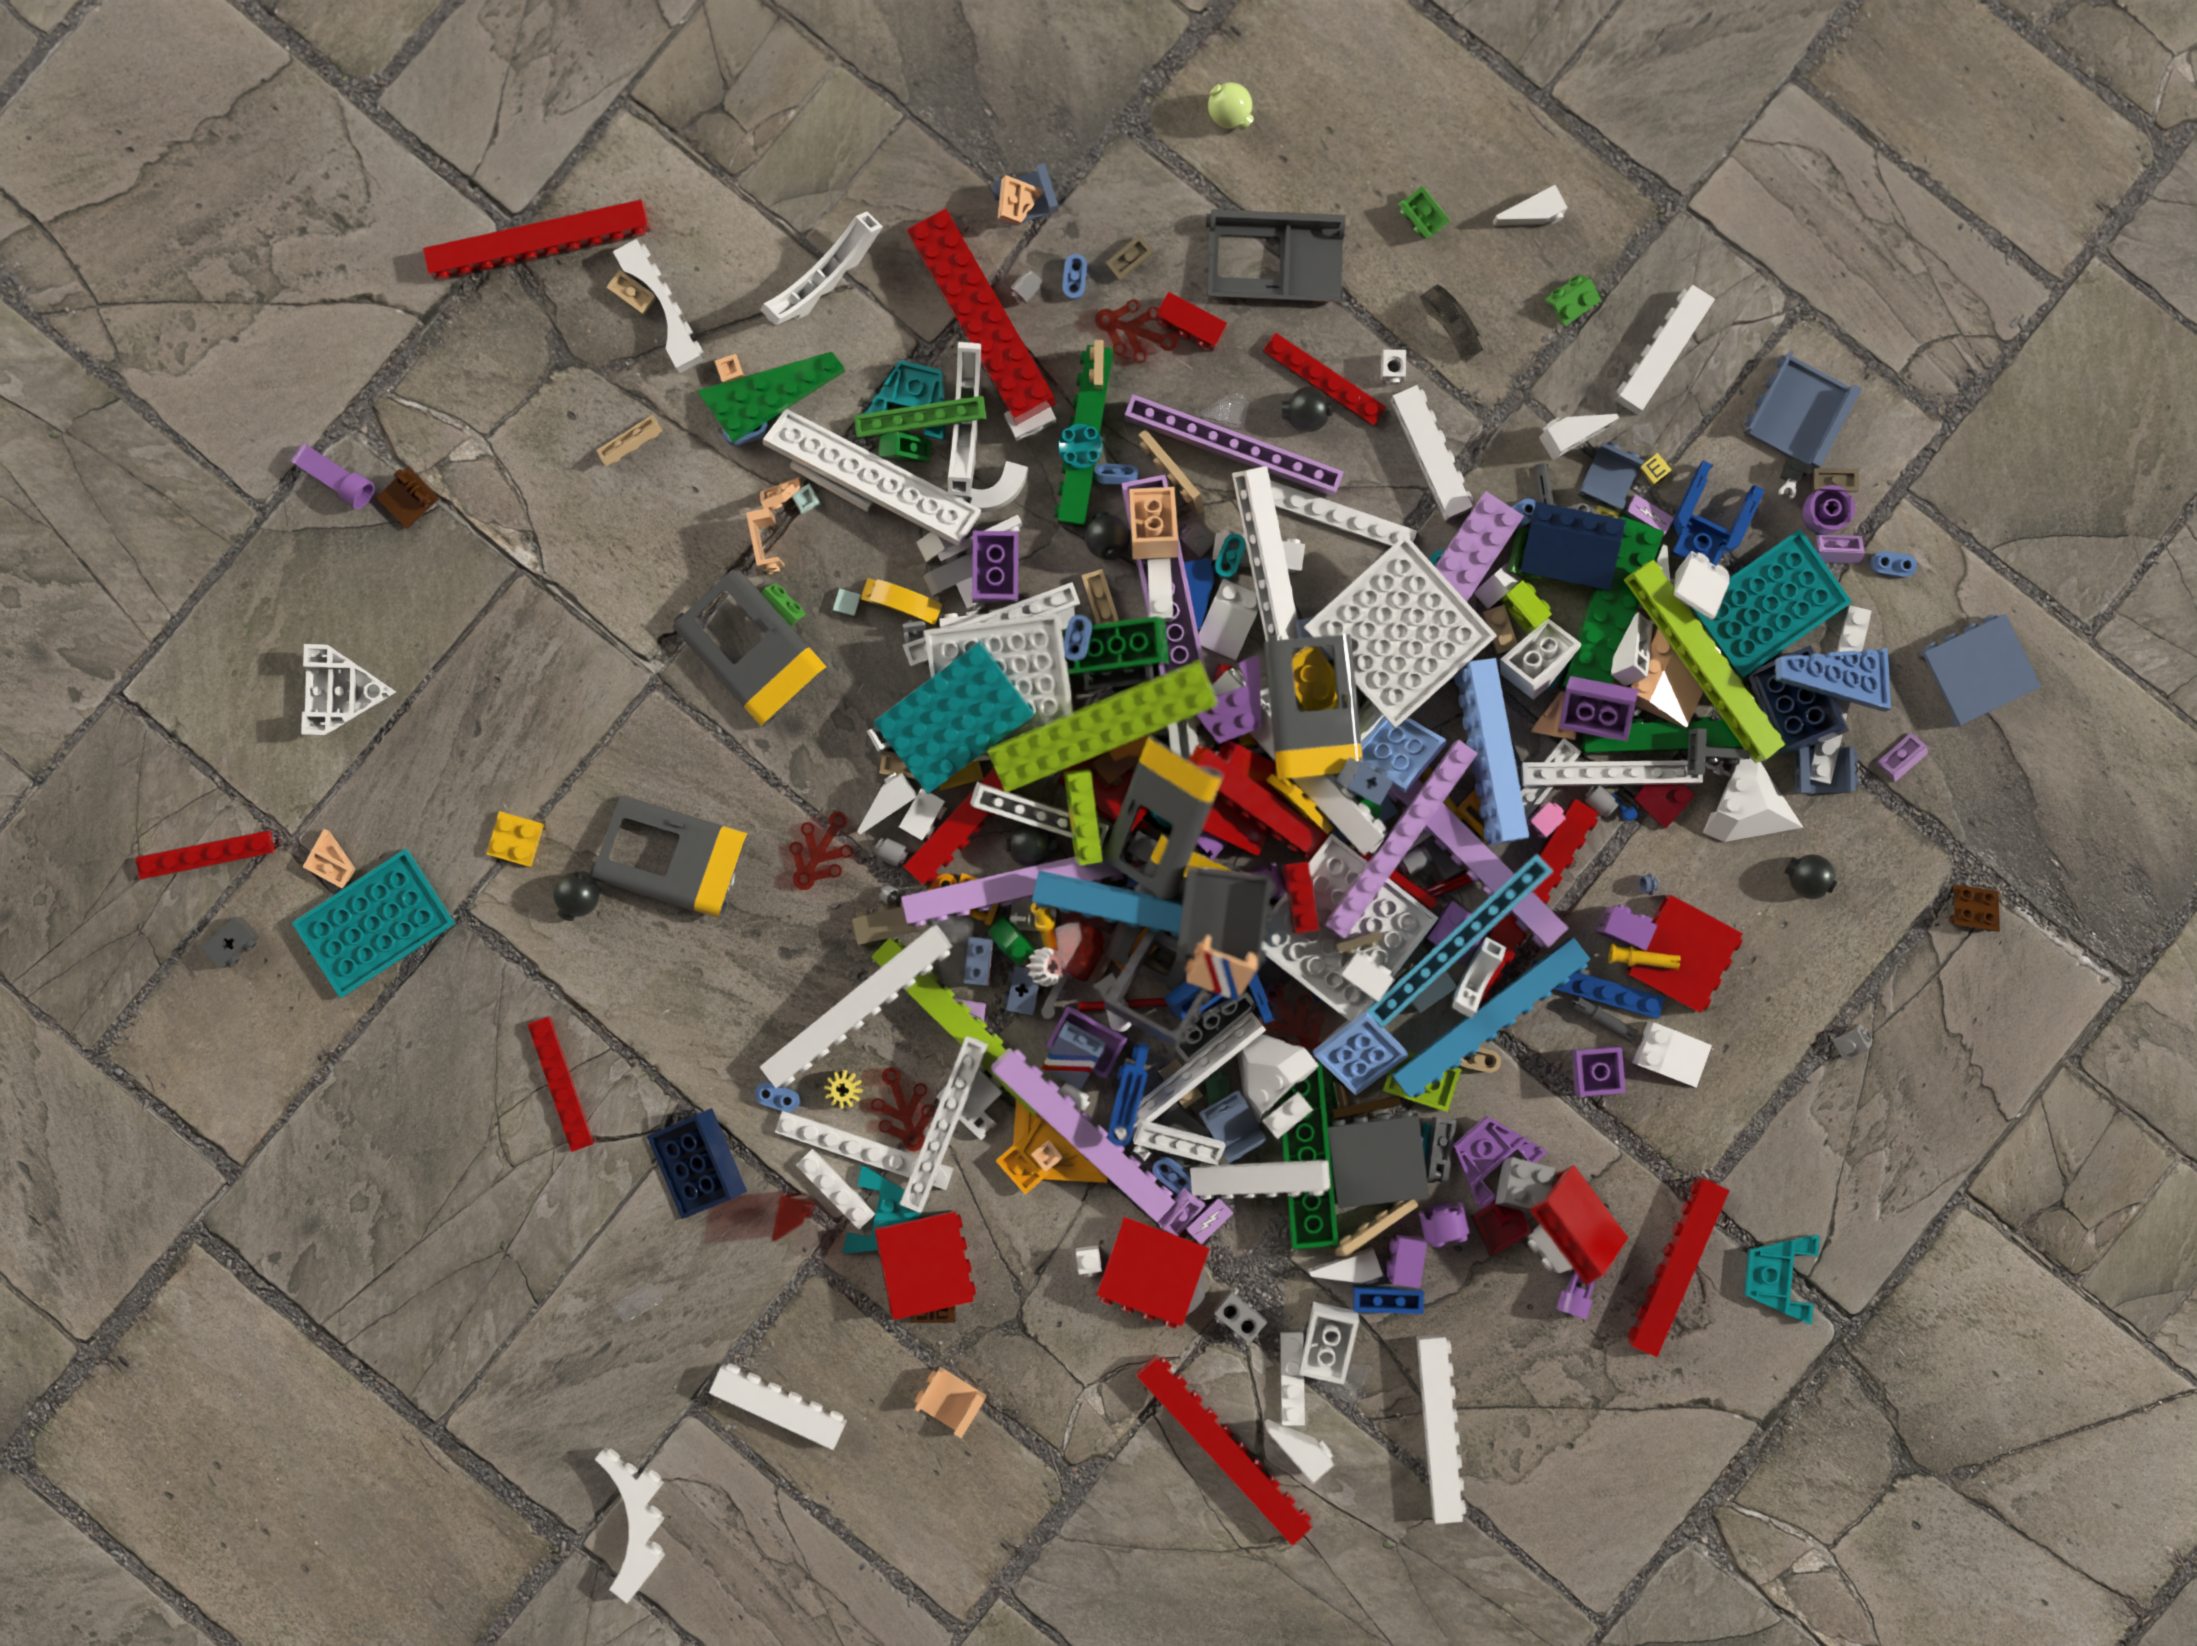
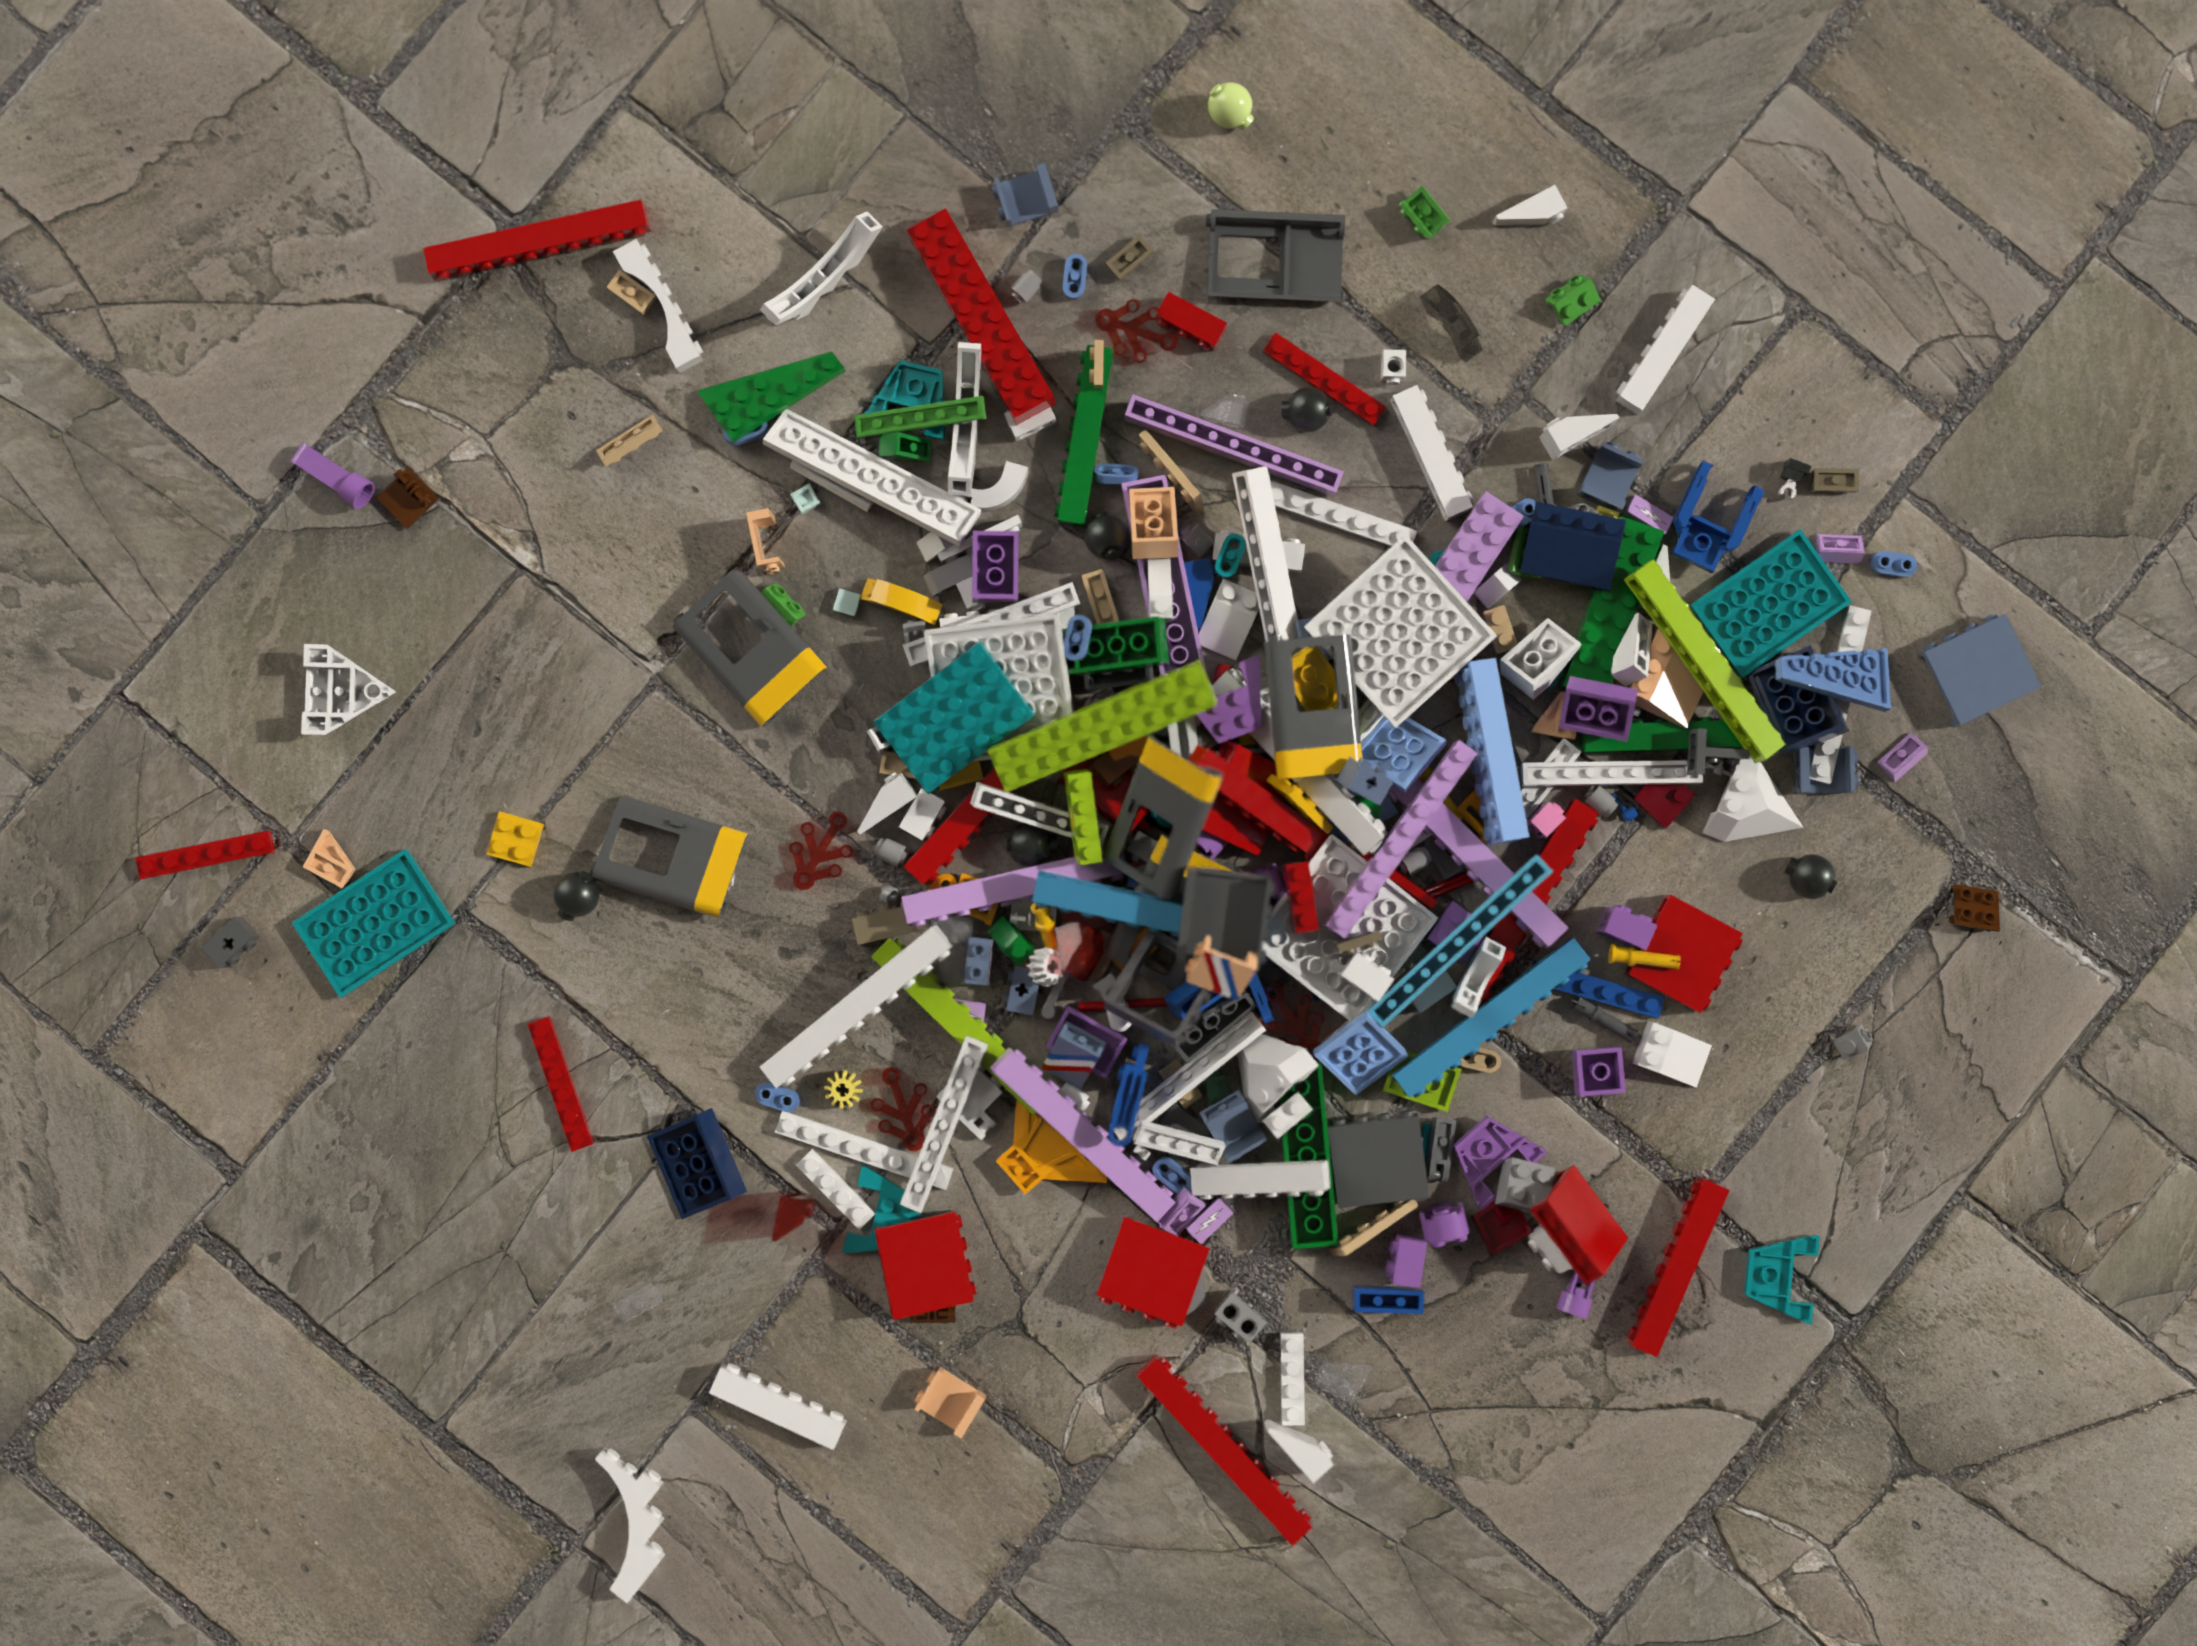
light nougat plate [715,354,744,383] -> none
light nougat wing [760,477,803,510] -> none
light nougat wing [998,175,1043,226] -> none
light nougat plate [1031,1140,1063,1172] -> none
teal dish [1058,424,1103,469] -> none
white brick [1076,1245,1101,1277] -> none
white slope [1299,1301,1359,1385] -> none
white slope [1308,1247,1383,1285] -> none
dark brown piece [1330,1080,1401,1120] -> none
white brick [1416,1334,1466,1524] -> none
lime slope [1499,580,1552,634] -> none
light yellow tile [1639,453,1671,485] -> none
sand blue plate [1639,873,1658,895] -> none
white slope [1674,551,1729,620] -> none
sand blue panel [1743,350,1862,469] -> none
medium lavender brick [1802,485,1855,534] -> none

